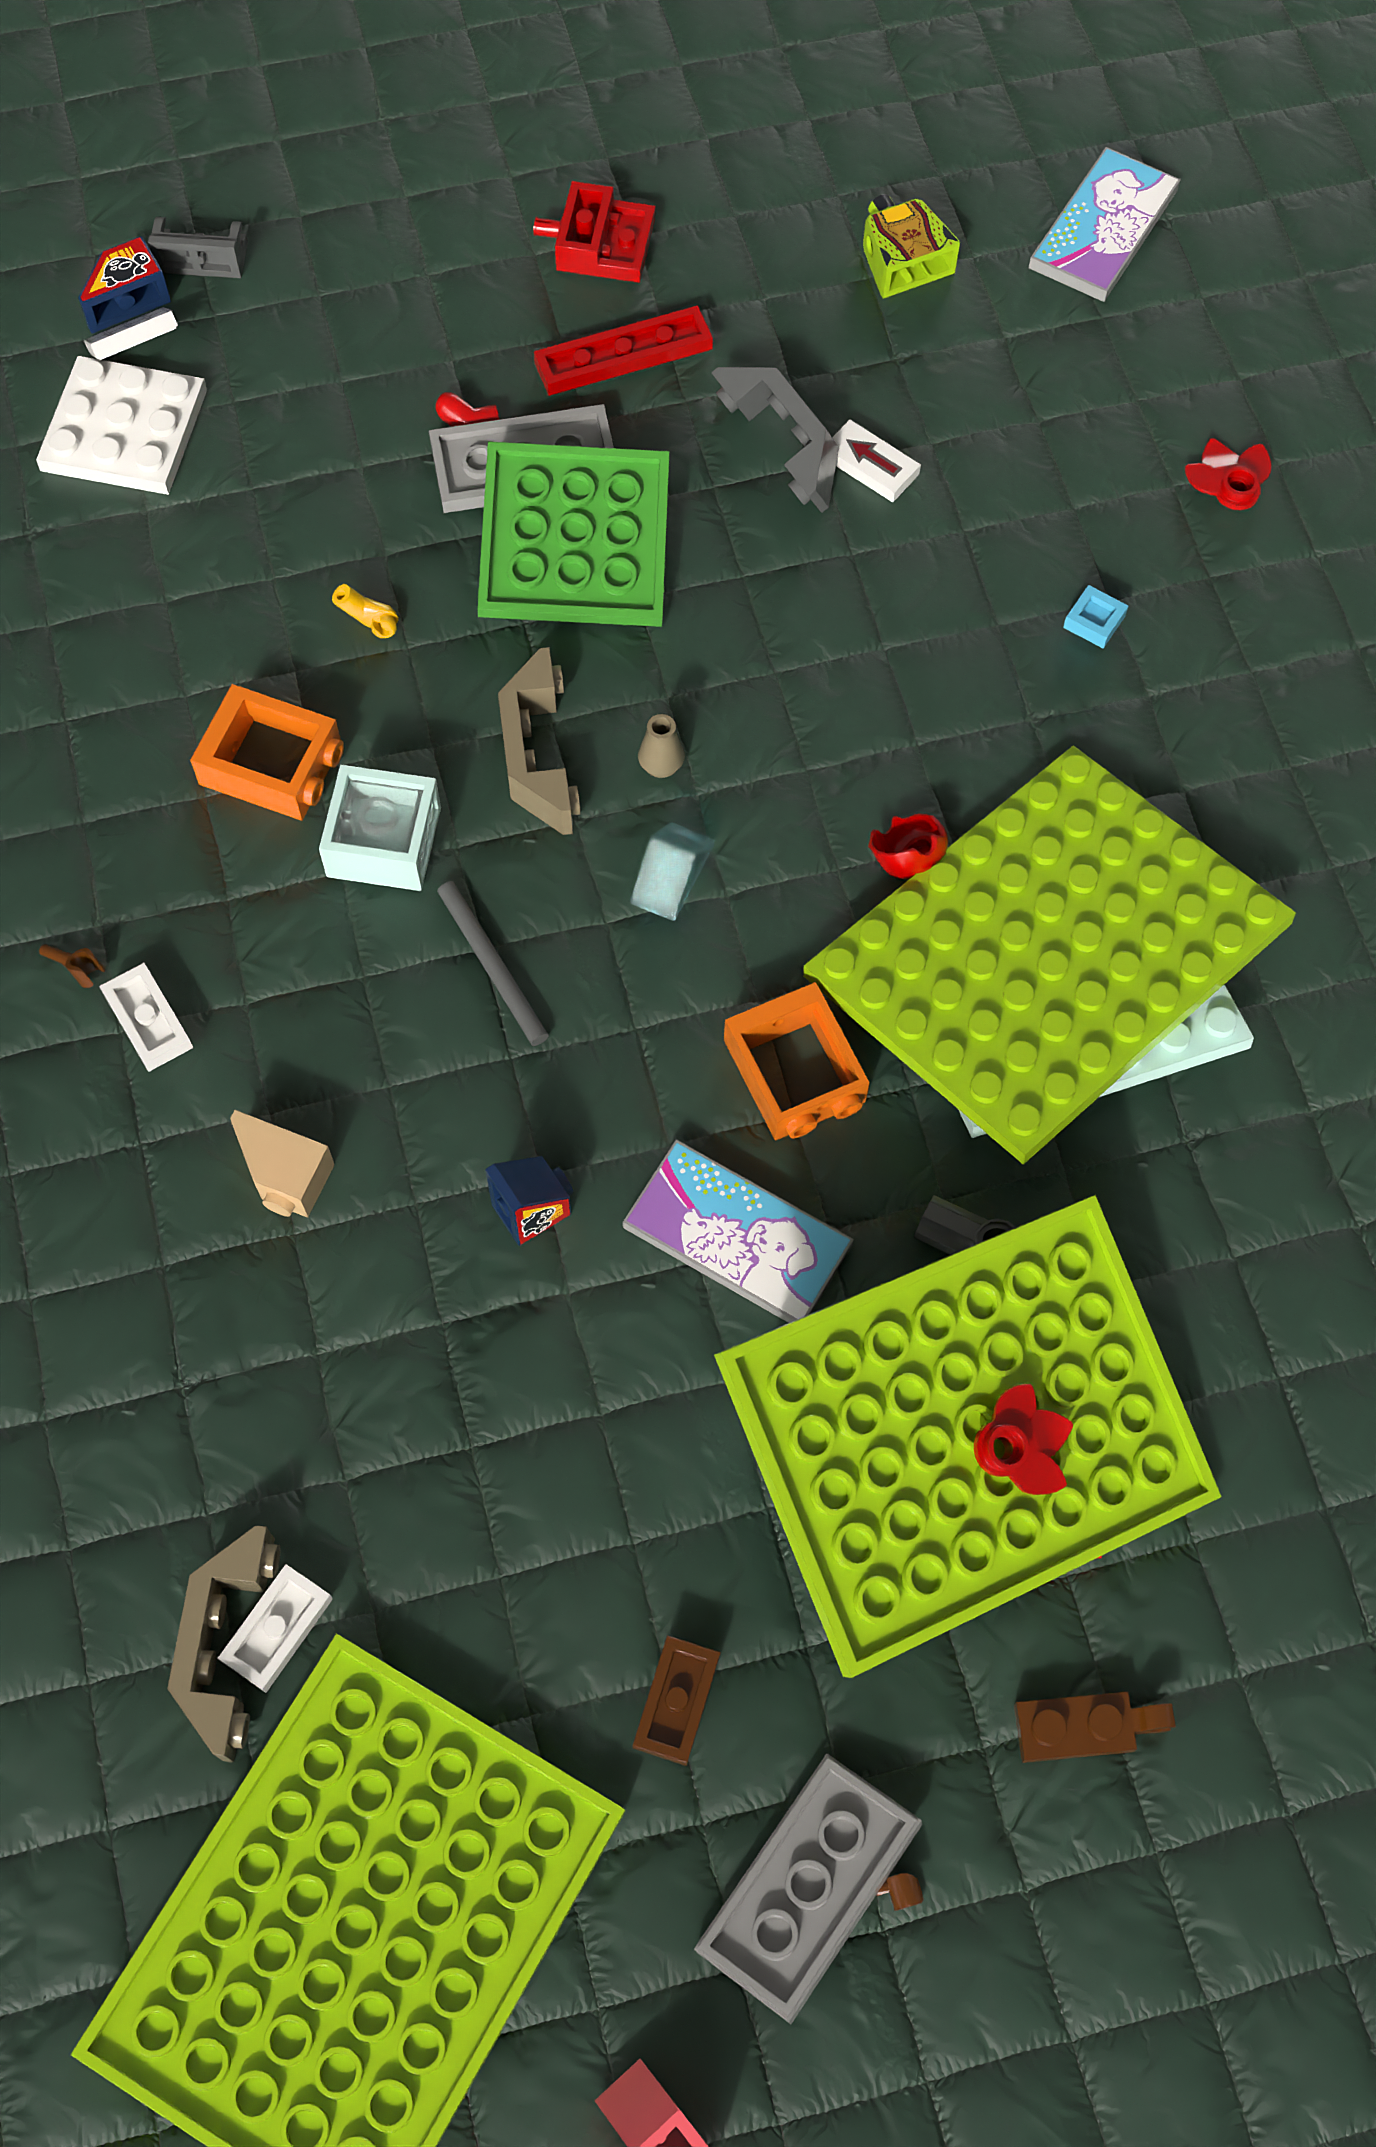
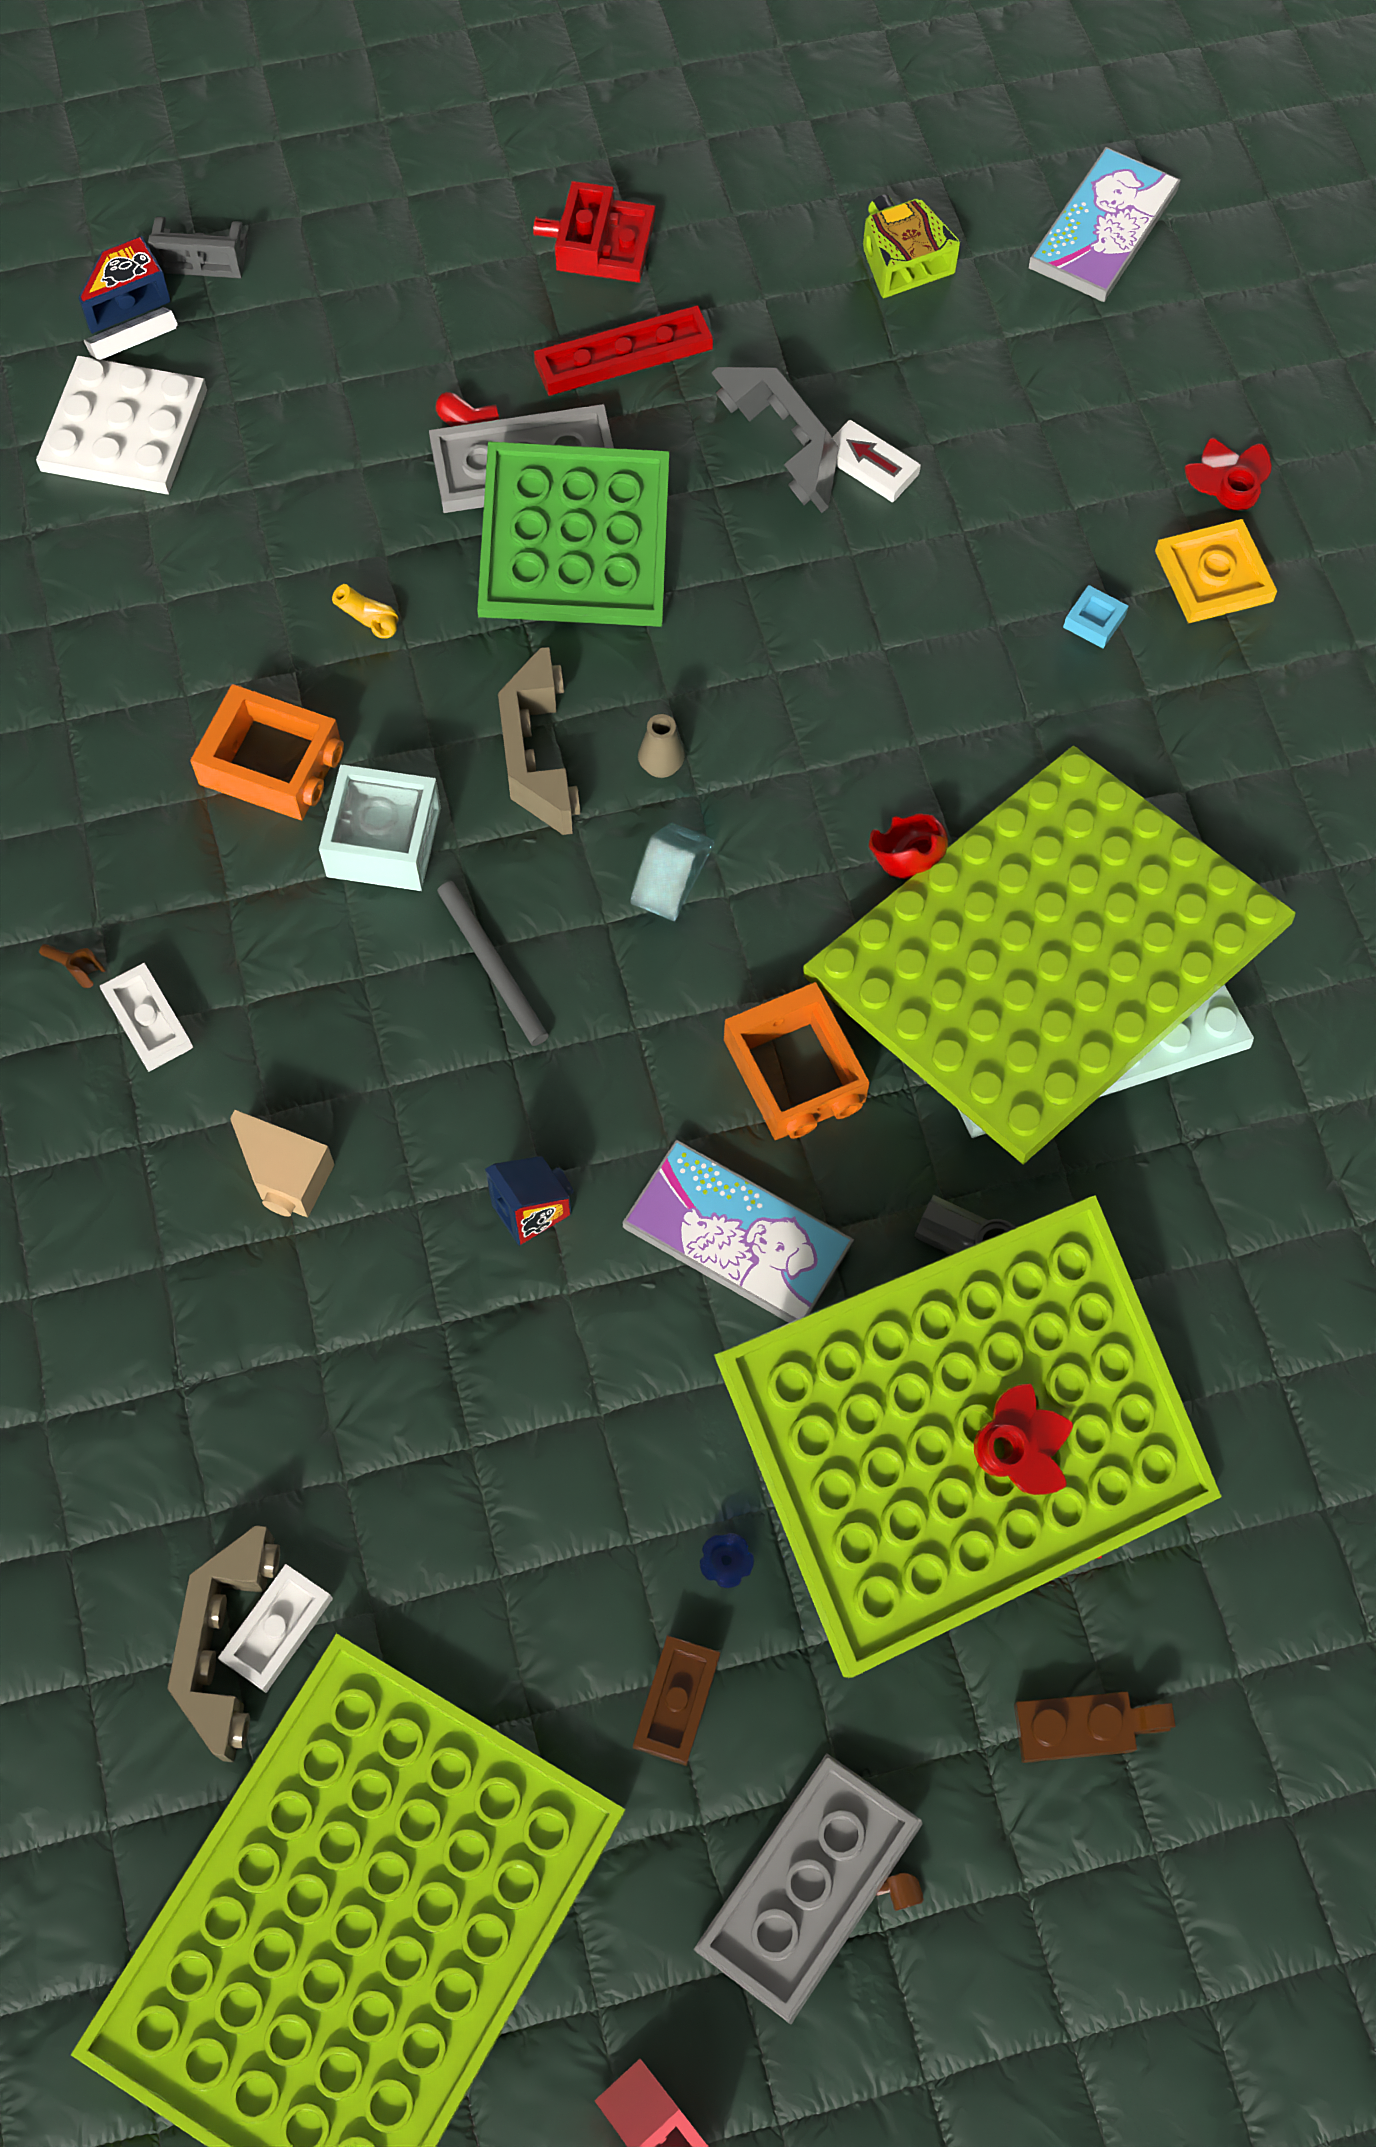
none -> clear blue plate [700,1533,754,1588]
none -> yellow plate [1155,519,1277,624]

